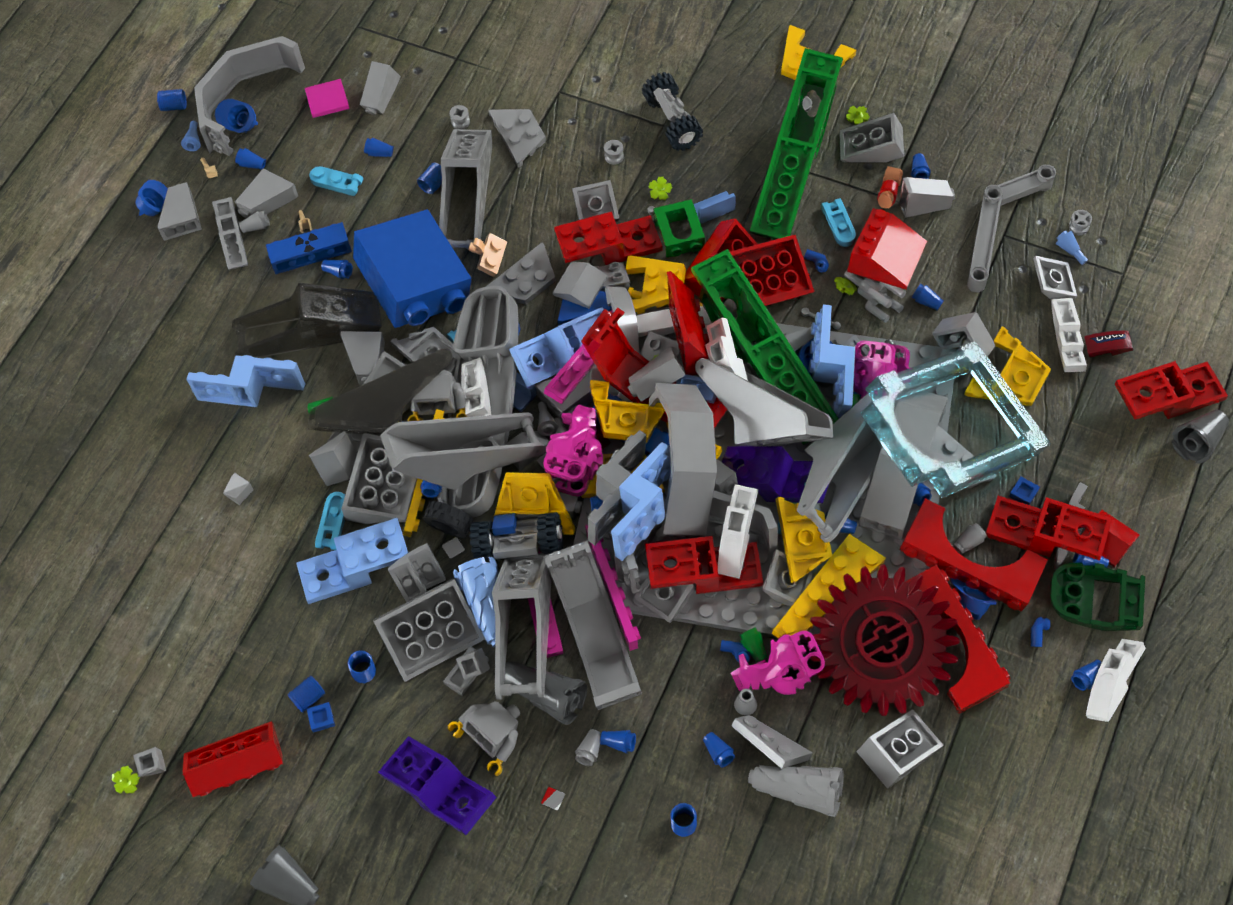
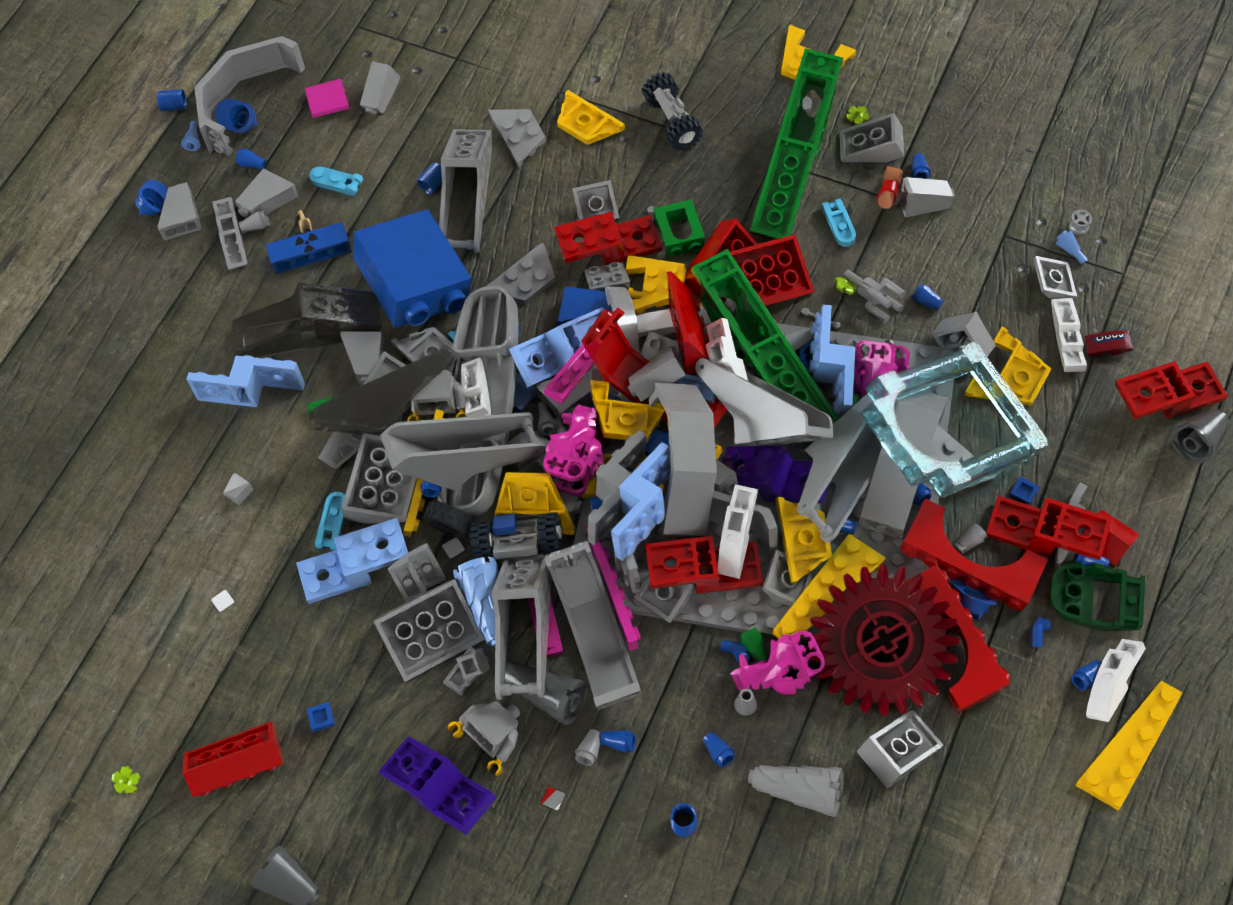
light grey slope [133,747,166,777] -> none
tan hand [200,158,218,178] -> none
blue piece [288,675,325,713] -> none
light grey slope [309,431,357,486] -> none
blue cone [321,259,353,279] -> none
blue piece [347,650,376,683] -> none
blue cone [364,137,394,157] -> none
light grey wheel [449,105,470,129] -> none
light nougat plate [468,233,507,277] -> none
light grey slope [553,262,607,309] -> none
light grey wheel [604,140,624,165] -> none
lime plant [648,177,673,200] -> none
medium blue panel [694,191,736,224] -> none
light grey wing [732,715,812,769] -> none
blue arm [804,249,829,273] -> none
slope [847,208,927,290] -> none
light grey piece [967,164,1056,292] -> none
none -> white sticker [211,590,234,612]
none -> yellow wing [557,90,625,145]
none -> yellow wing [1075,681,1183,811]

